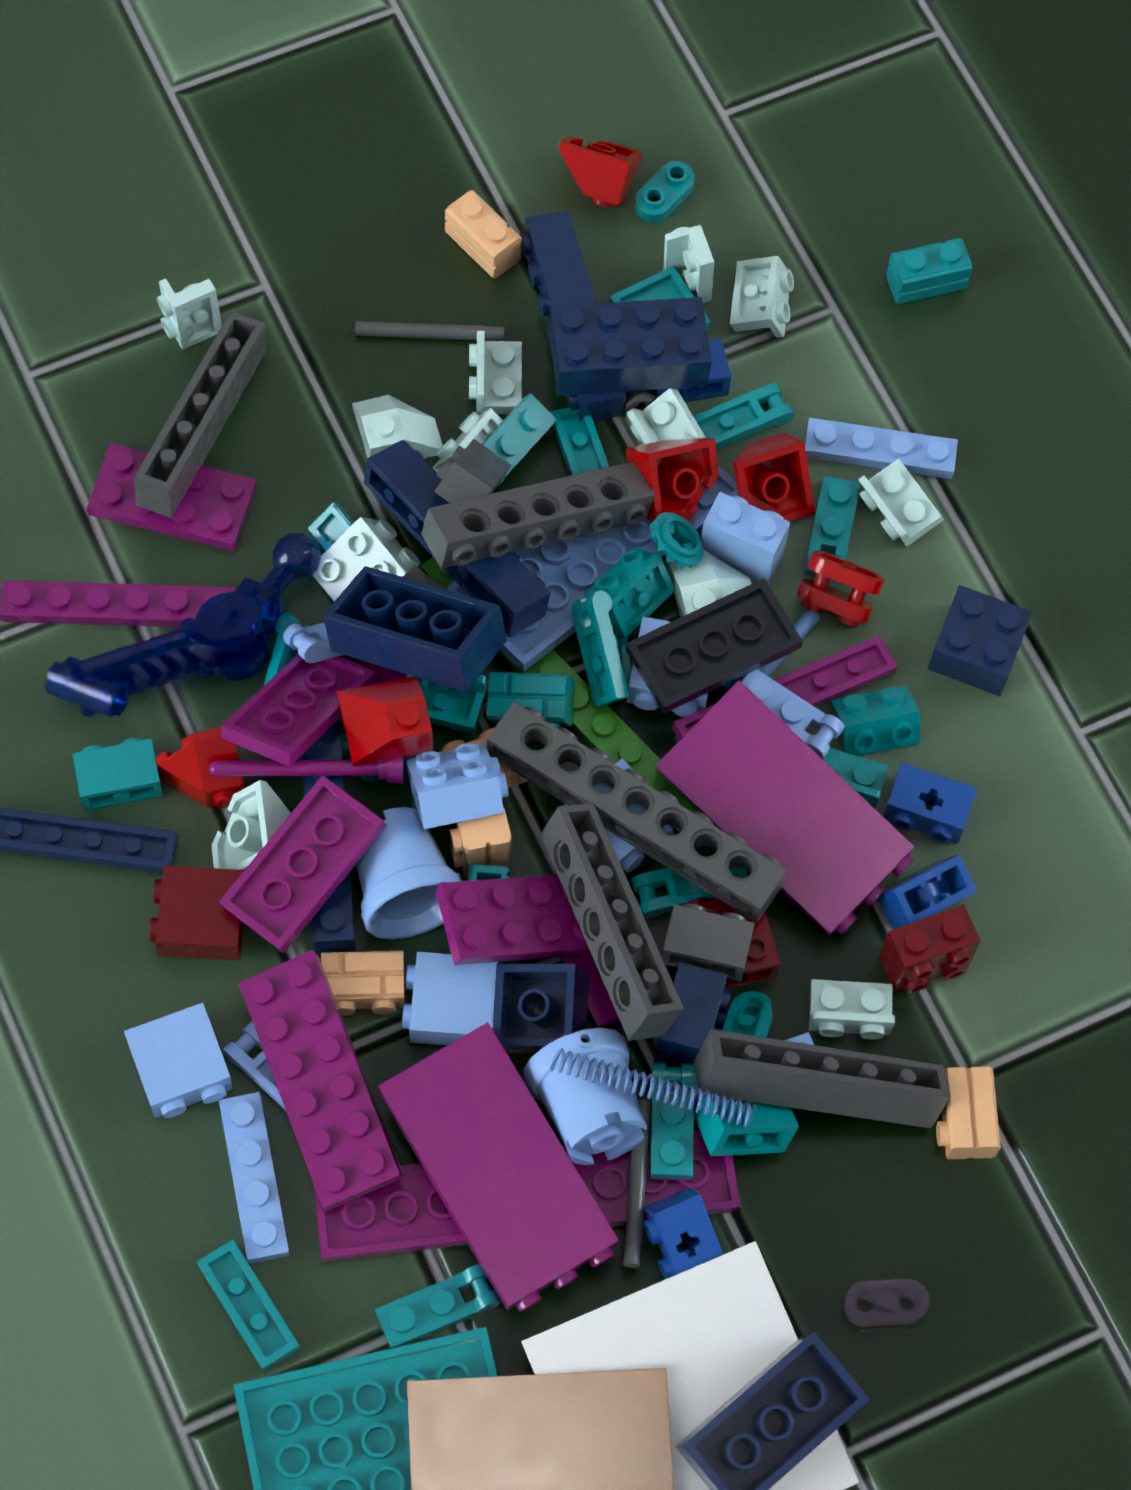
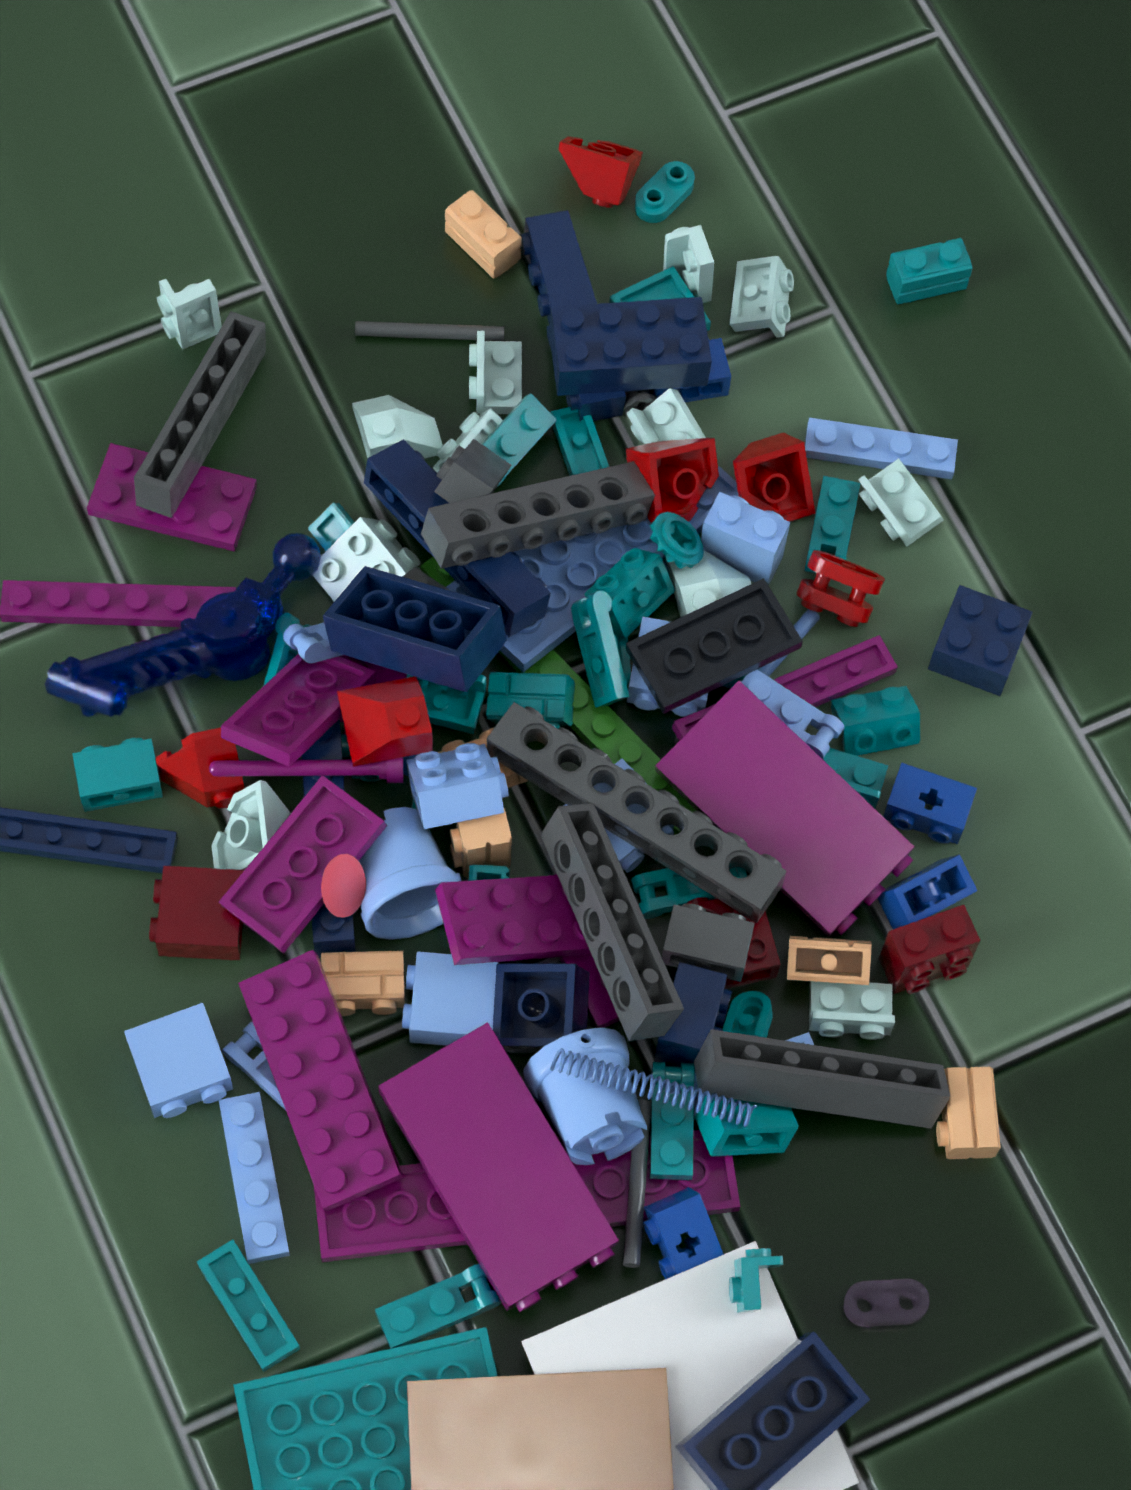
teal plate [693,383,795,450] -> none
none -> coral sticker [321,854,366,918]
none -> teal bracket [729,1248,783,1313]
none -> light nougat brick [787,936,872,985]

